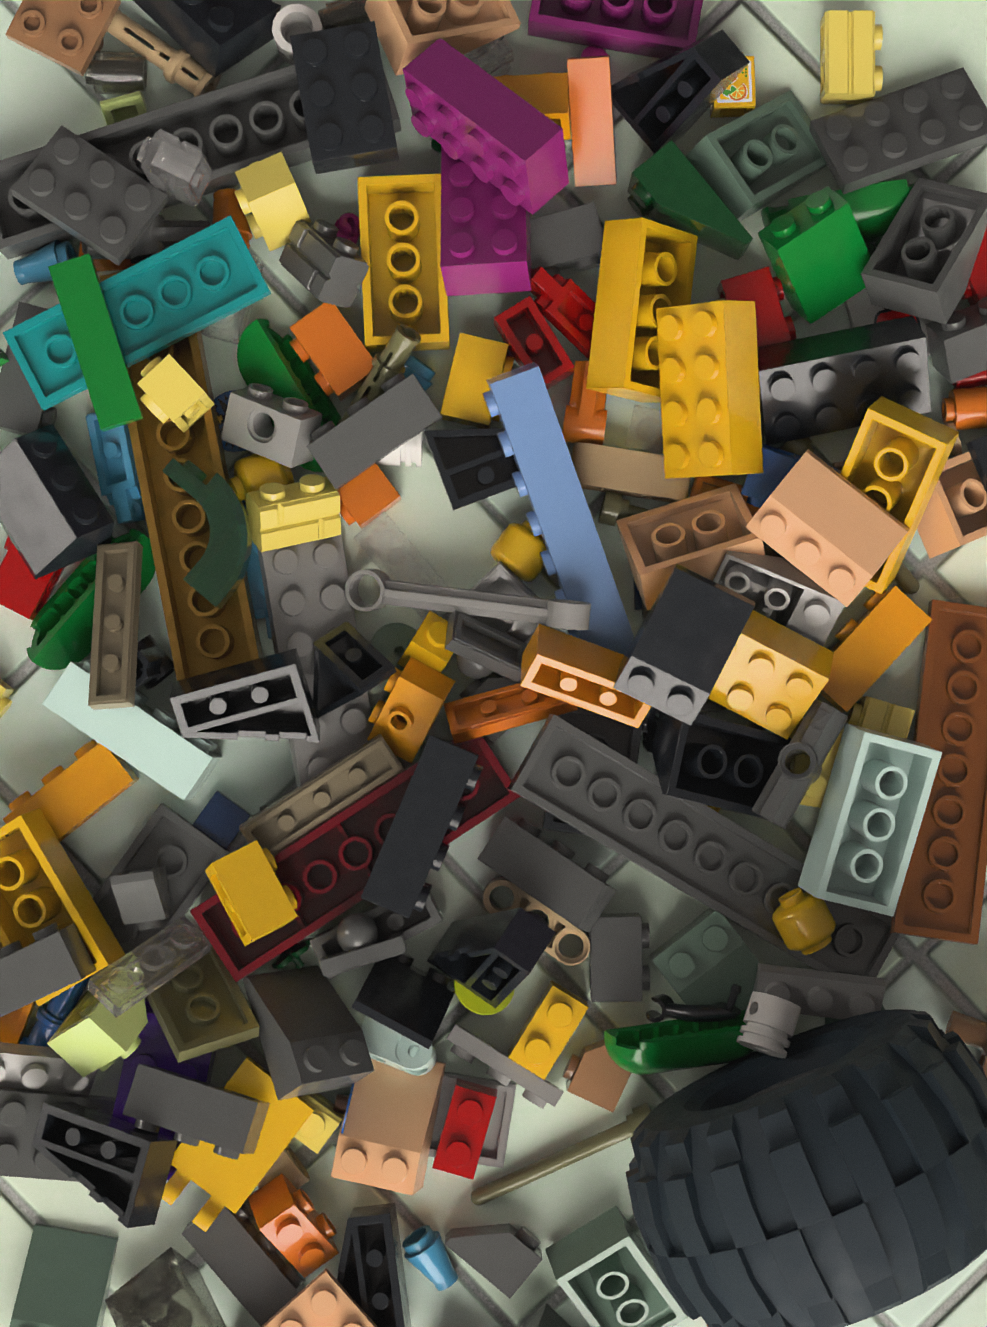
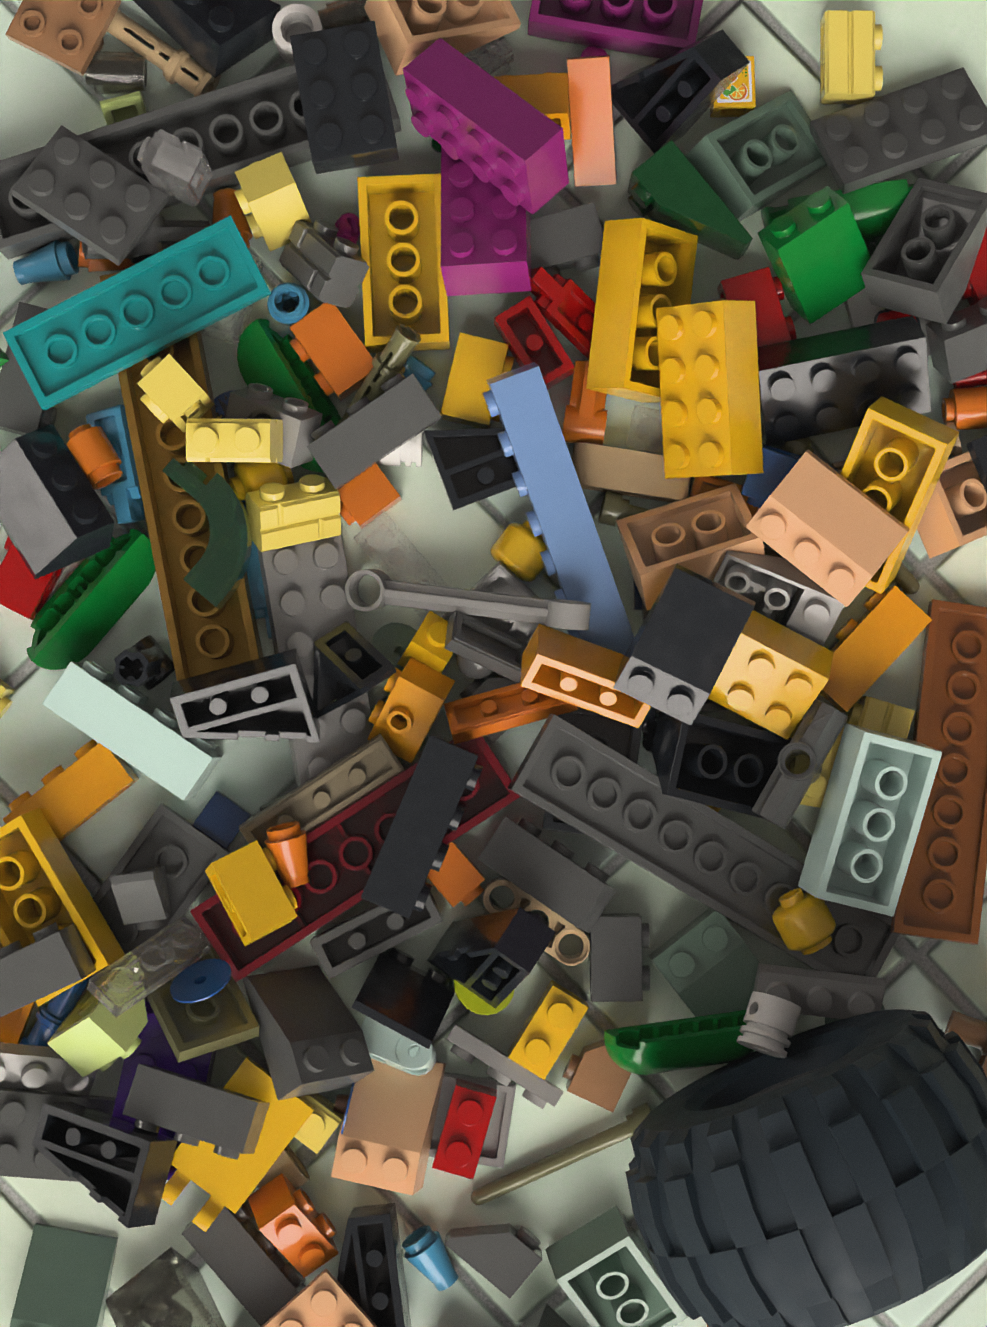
green tile [48,253,144,432] -> none
dark tan tile [88,541,143,710] -> none
dark green plant [271,937,312,969] -> none
dark grey tile [319,913,408,977] -> none
black piece [646,984,742,1023] -> none
none -> orange brick [66,424,123,489]
none -> blue piece [170,959,232,1003]
none -> light yellow brick [186,418,283,463]
none -> orange cone [264,821,309,888]
none -> dark azure cone [267,283,309,326]
none -> orange brick [427,840,485,907]

